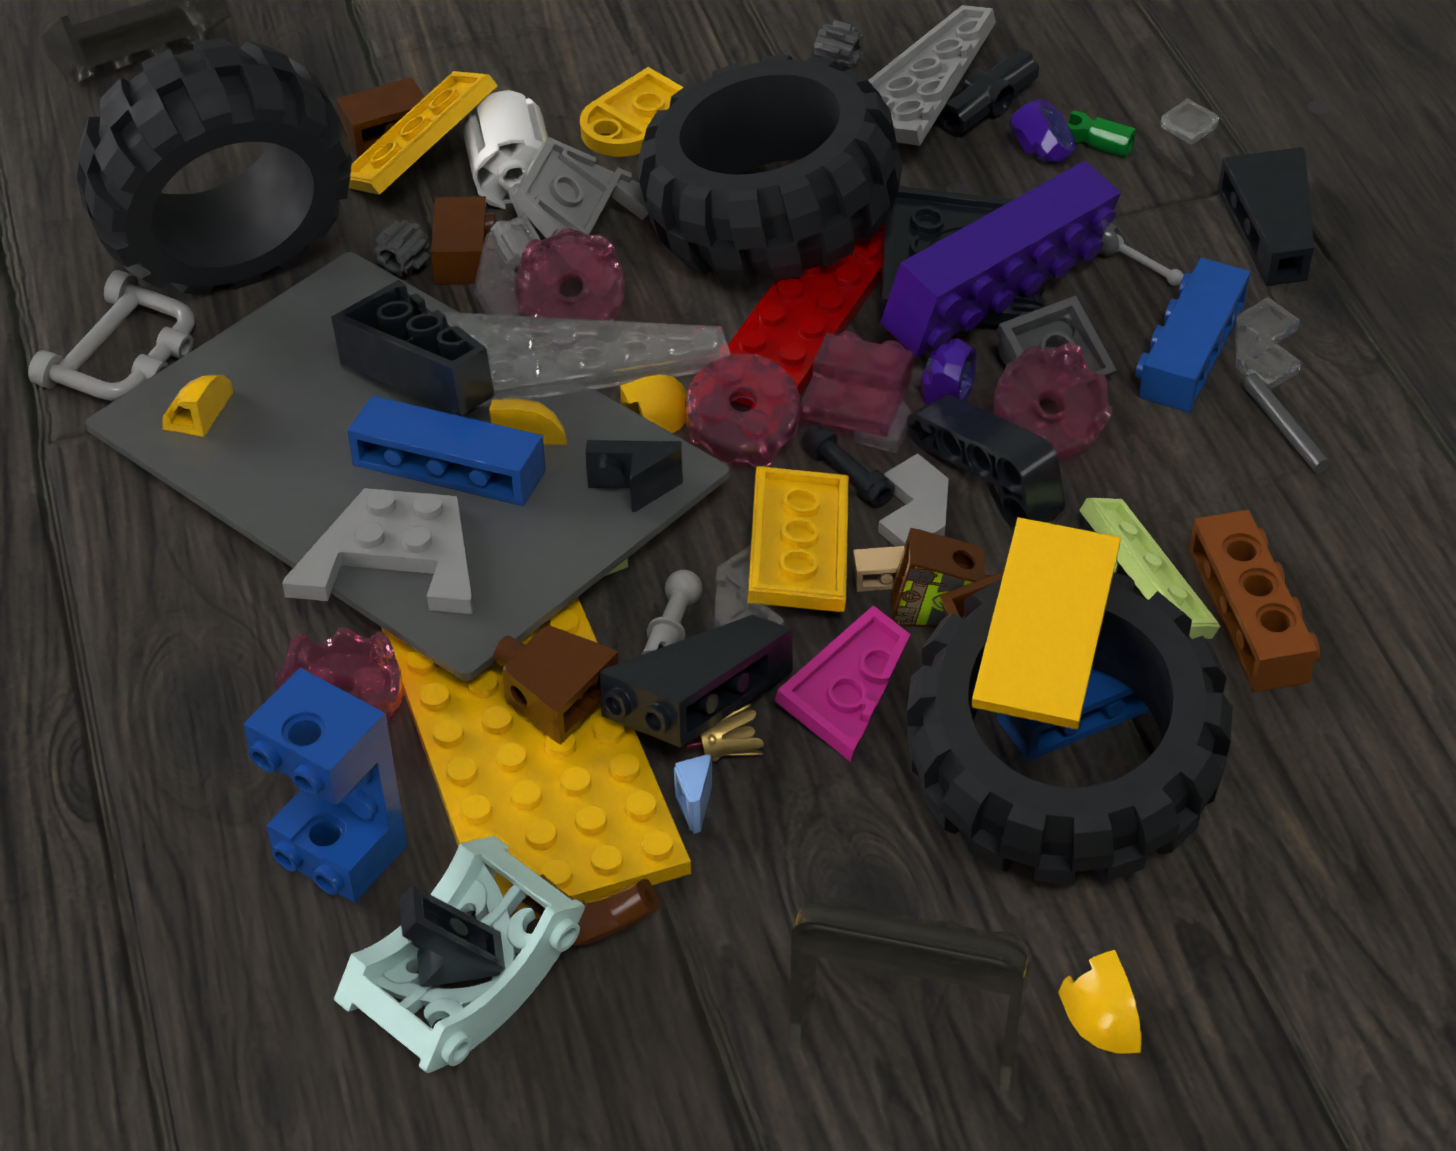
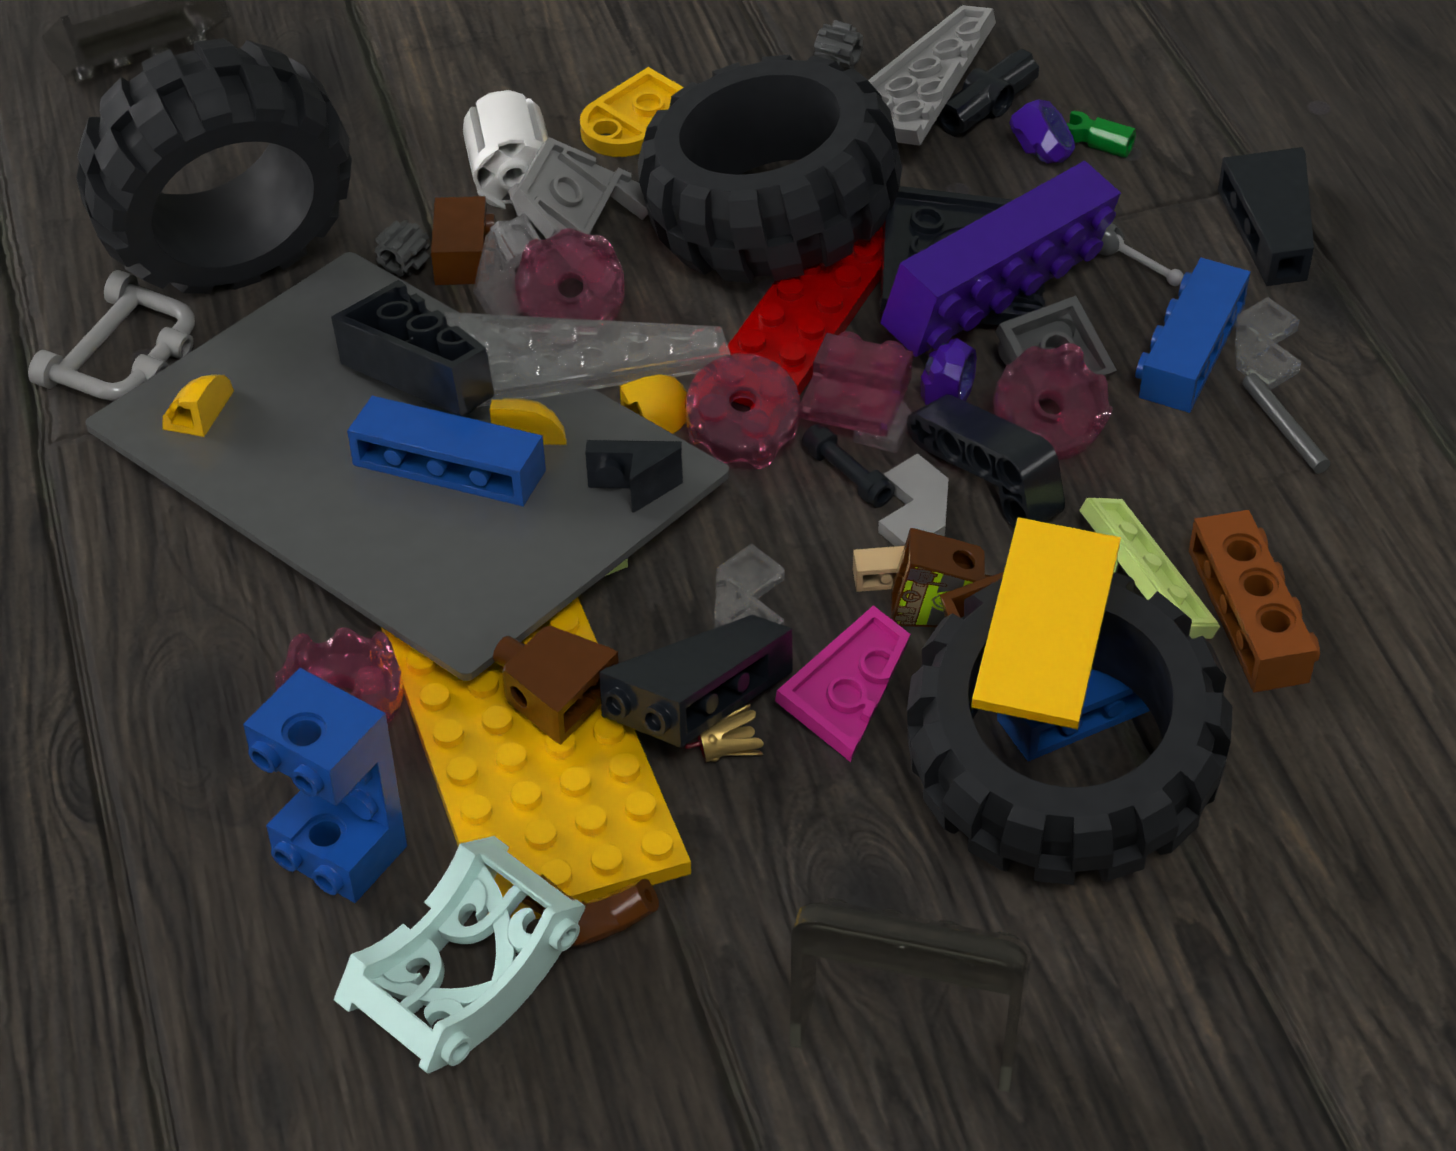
light grey wing [282,488,473,614] -> none
reddish brown brick [336,77,425,158] -> none
yellow tile [349,71,498,195] -> none
black slope [399,885,505,987] -> none
light grey pin [641,569,703,655] -> none
light blue slope [674,755,712,834] -> none
yellow tile [747,466,849,612] -> none
yellow brick [1058,950,1141,1054] -> none
clear tile [1160,98,1219,145] -> none

